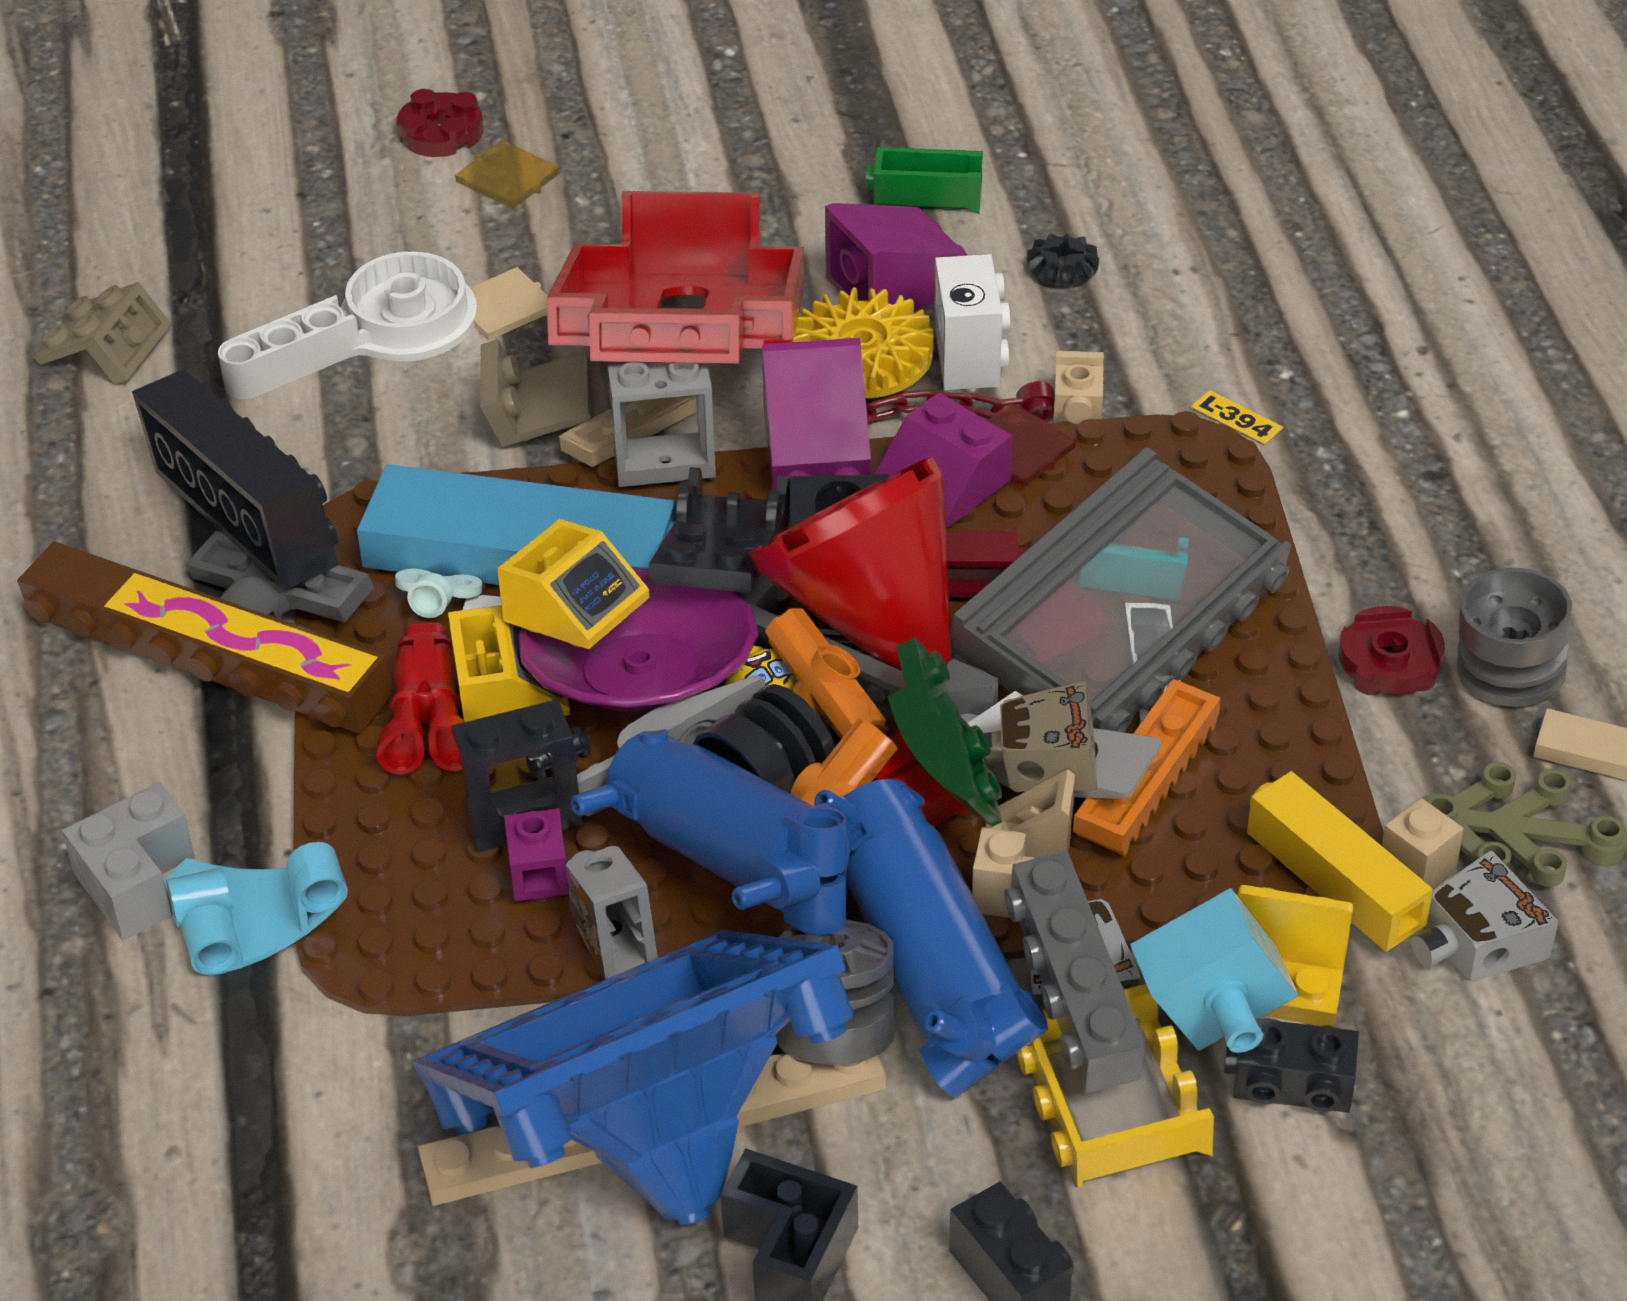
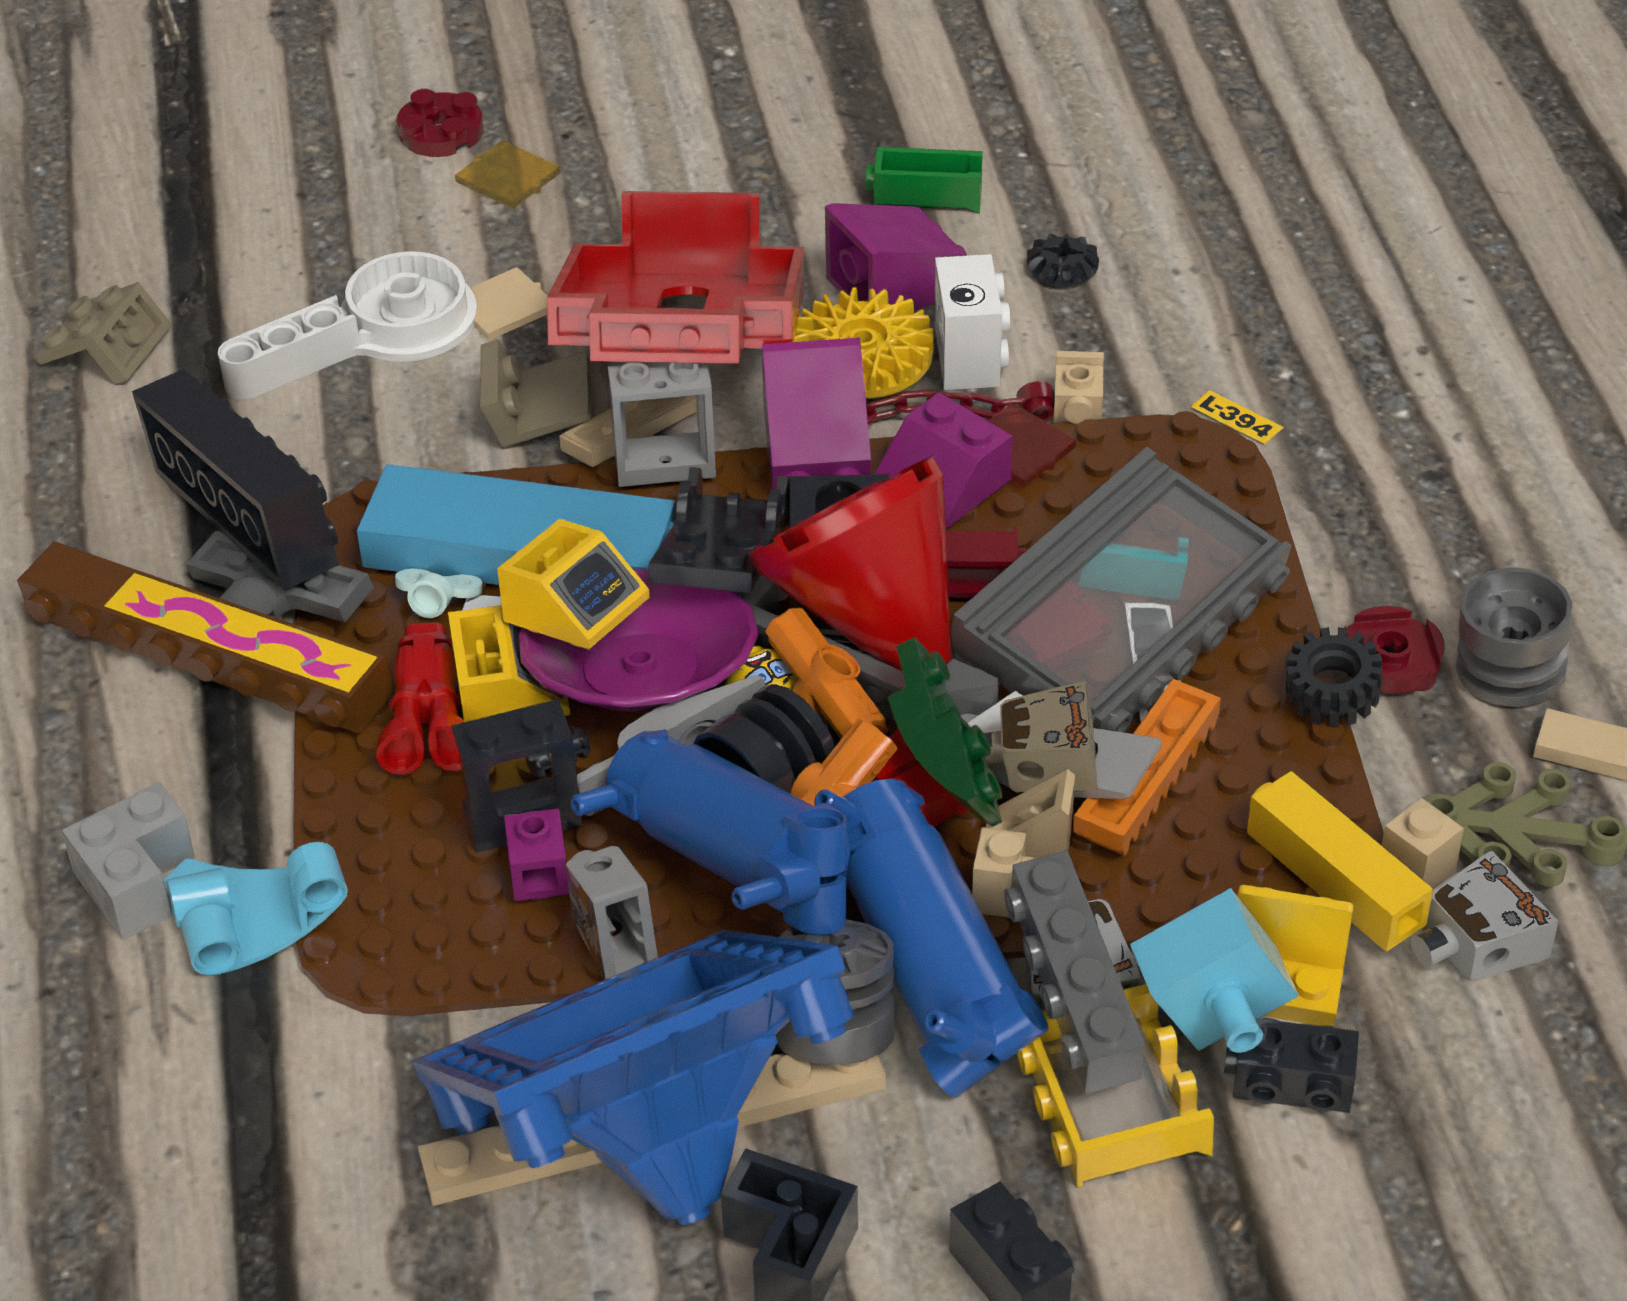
none -> black tyre [1286,627,1383,727]

